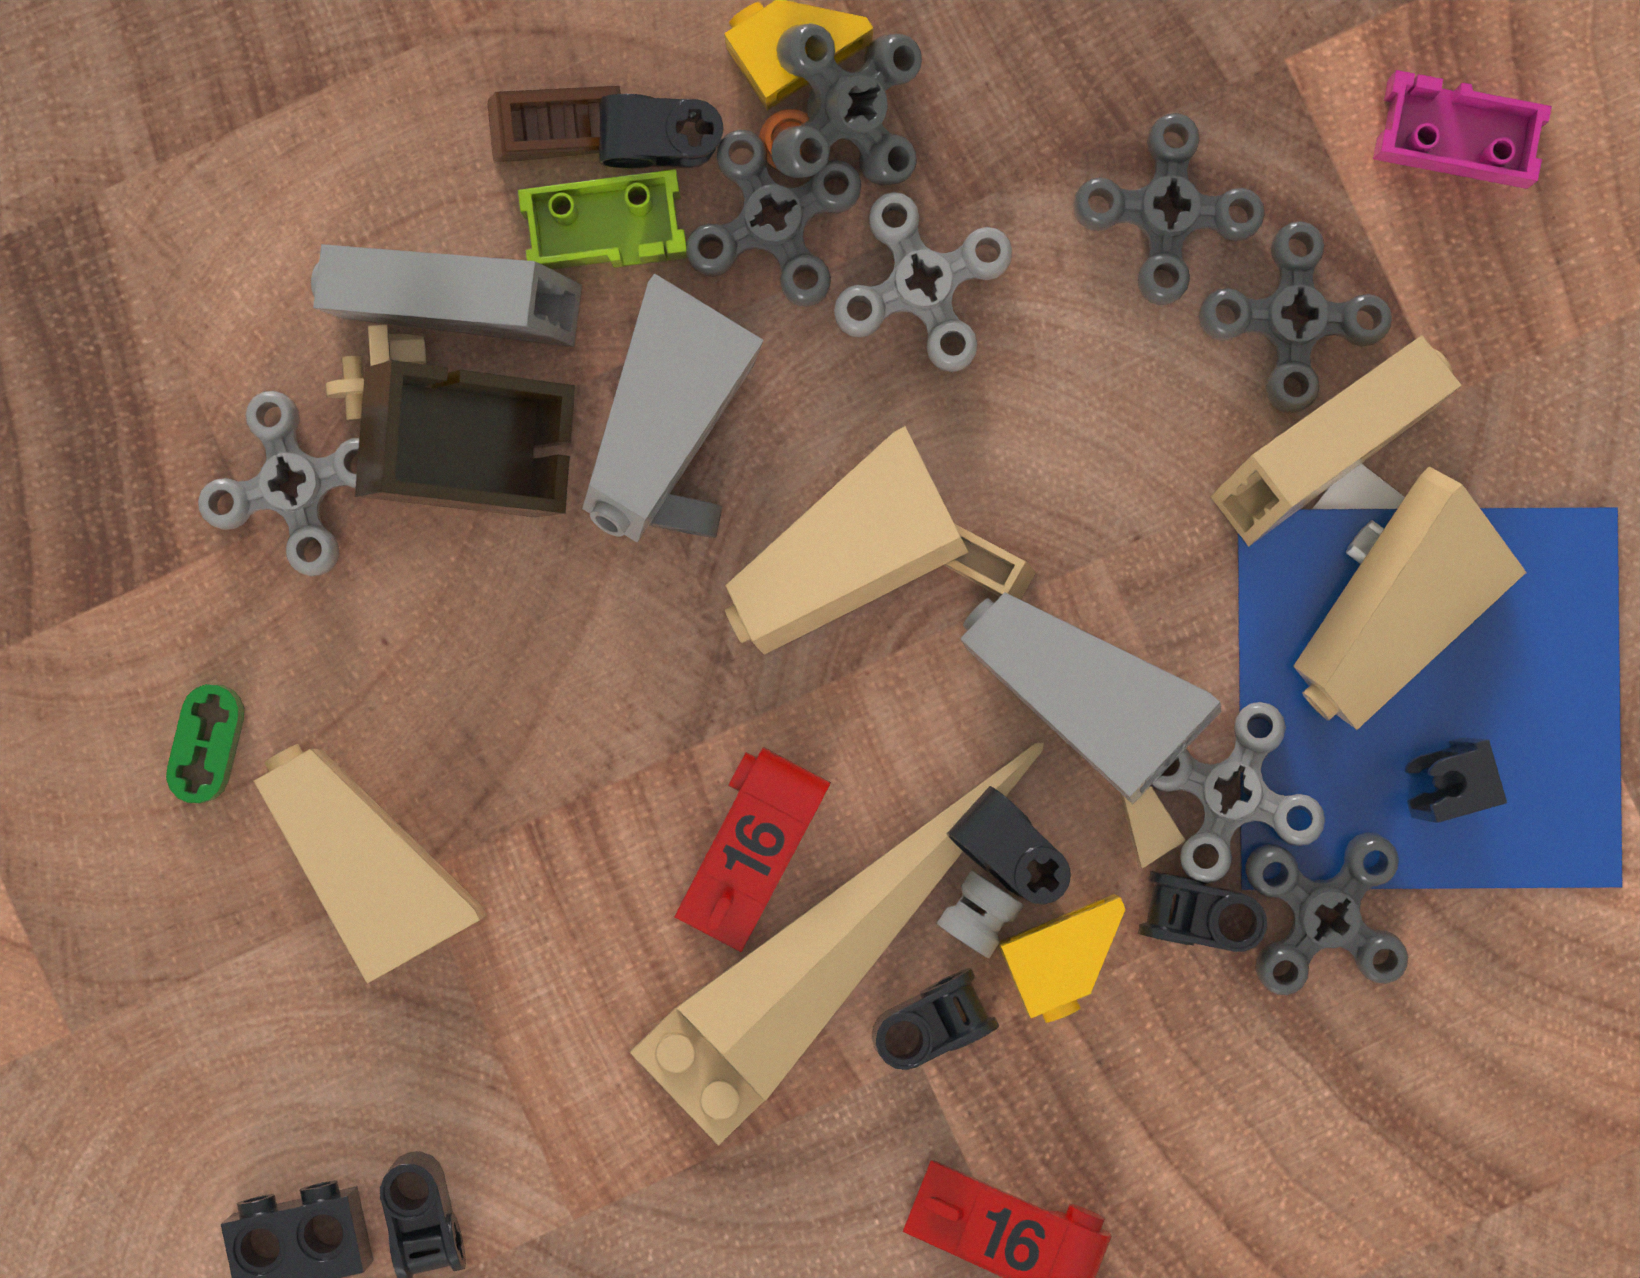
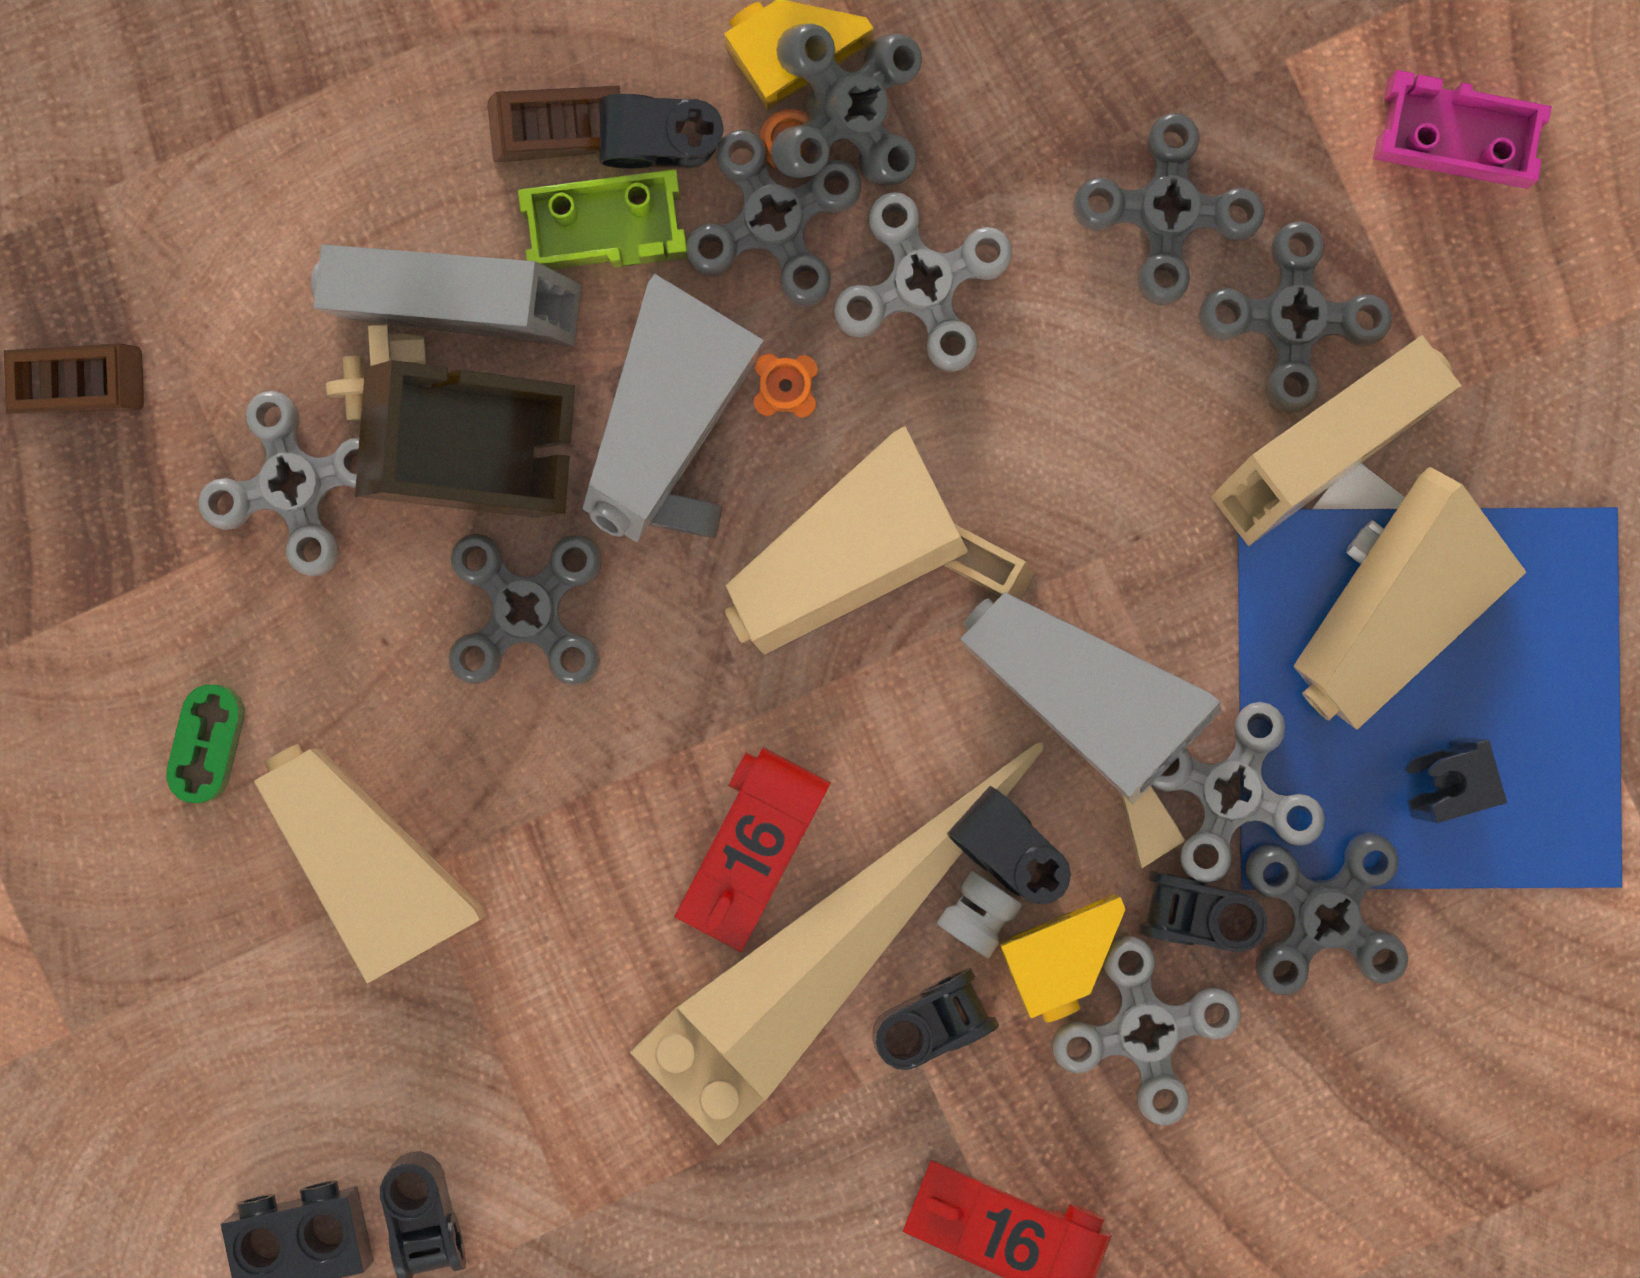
none -> reddish brown slope [4,343,144,414]
none -> dark grey gear [449,534,602,686]
none -> orange plate [753,353,818,418]
none -> light grey gear [1052,936,1241,1126]

